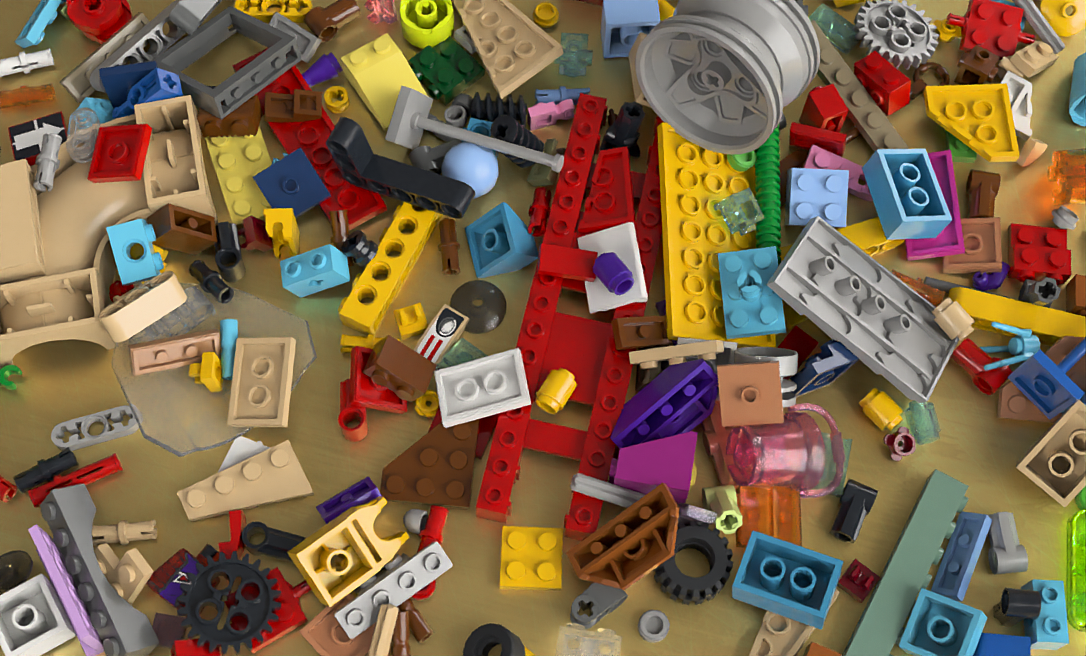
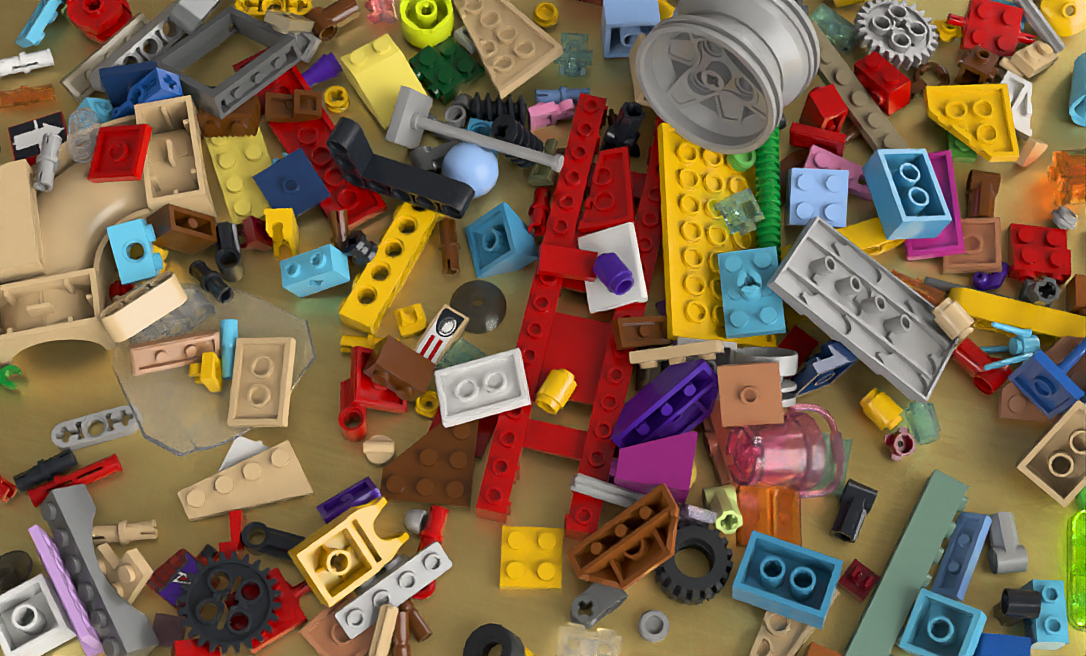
none -> dark tan plate [264,10,314,35]
none -> tan plate [363,435,395,465]

